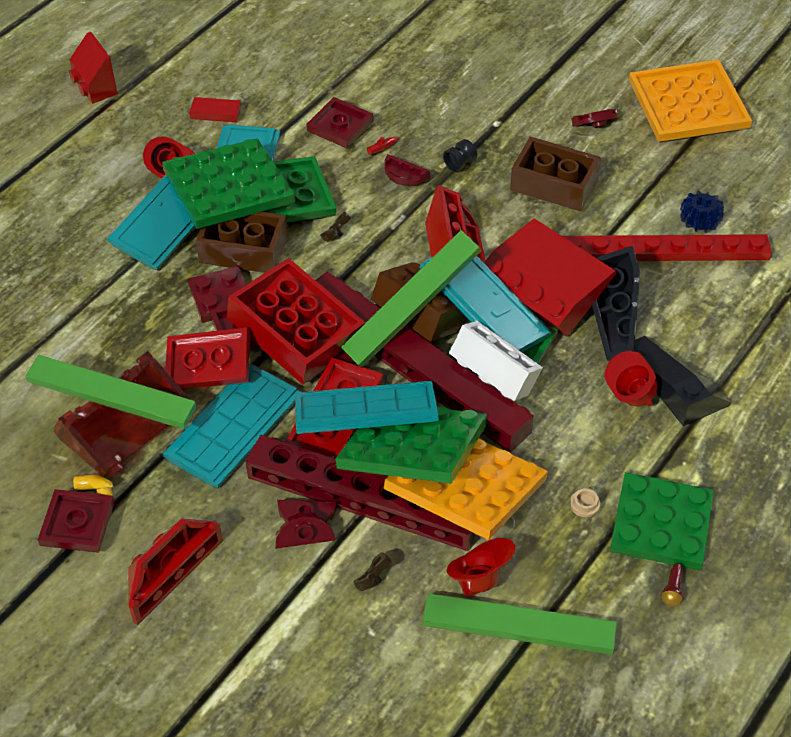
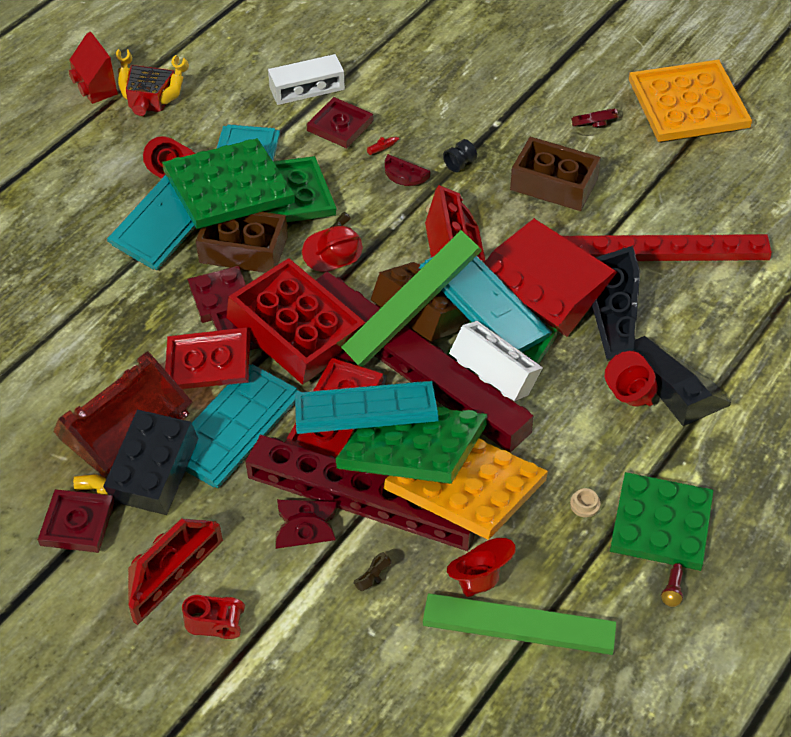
bright green tile [25,355,196,430] -> none
red tile [189,97,241,122] -> none
clear blue gear [680,190,724,233] -> none
none -> black brick [103,410,199,515]
none -> torso [116,49,189,116]
none -> red piece [182,594,245,639]
none -> white brick [268,54,345,105]
none -> red piece [302,226,363,272]

